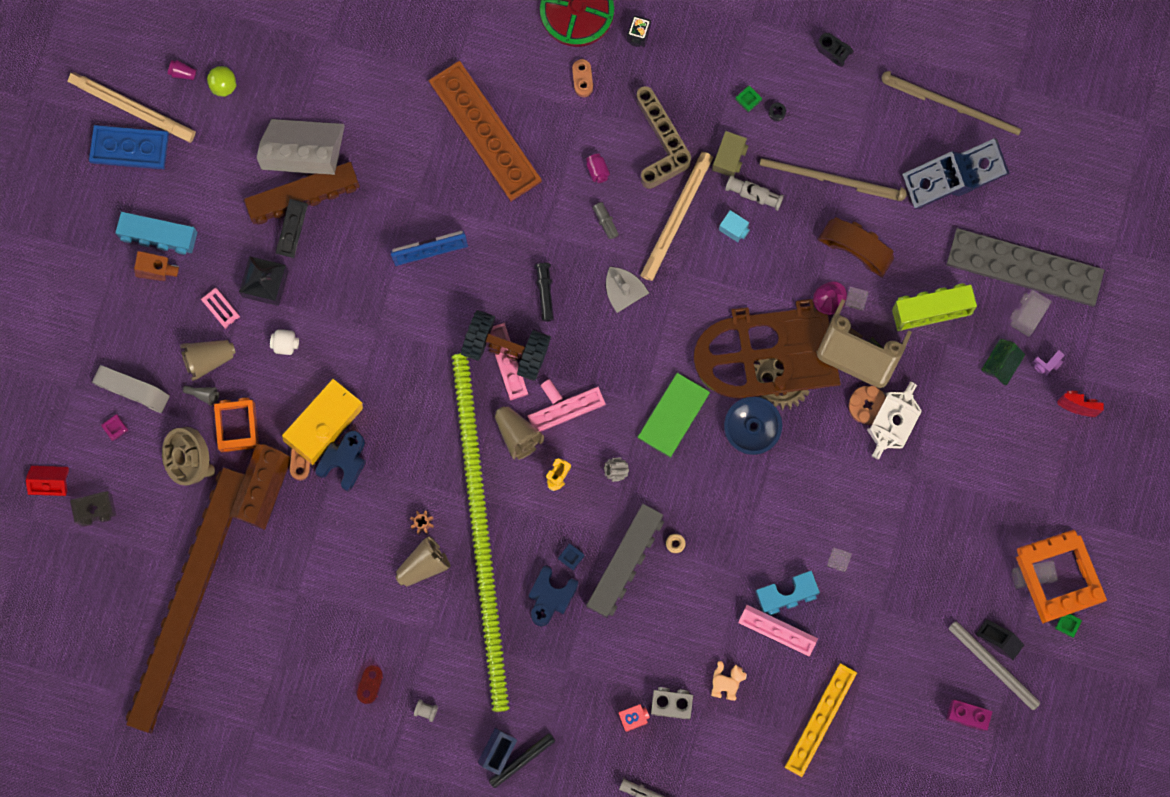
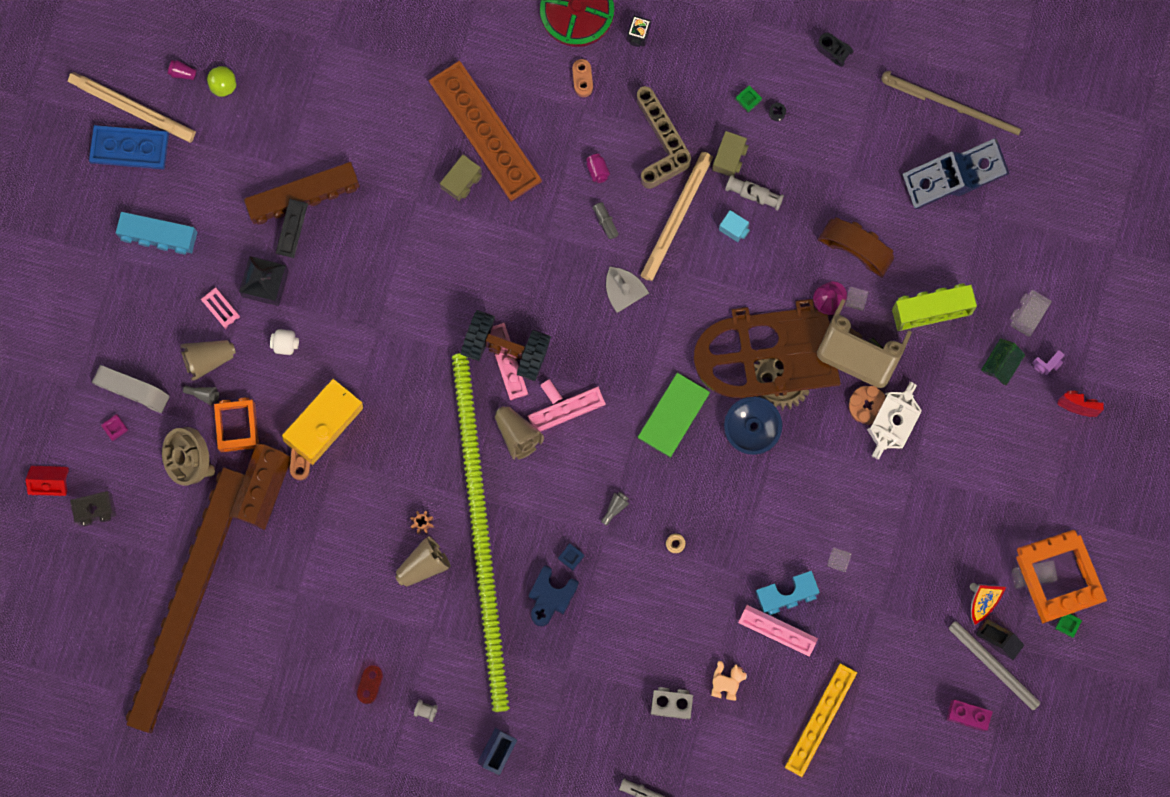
dark orange torso [134,251,179,281] -> none
light grey slope [257,119,345,175] -> none
dark blue piece [316,431,366,492] -> none
blue slope [390,230,468,266] -> none
black axle [489,733,555,788] -> none
black pin [534,263,554,322] -> none
yellow animal [546,458,571,491] -> none
dark grey brick [586,504,665,618] -> none
light grey gear [604,457,629,482] -> none
coral brick [619,704,650,732] -> none
dark tan bar [760,158,907,201] -> none
dark grey plate [946,228,1104,307] -> none
none -> olive piece [440,155,482,201]
none -> dark grey cone [601,492,630,526]
none -> shield [970,583,1006,625]

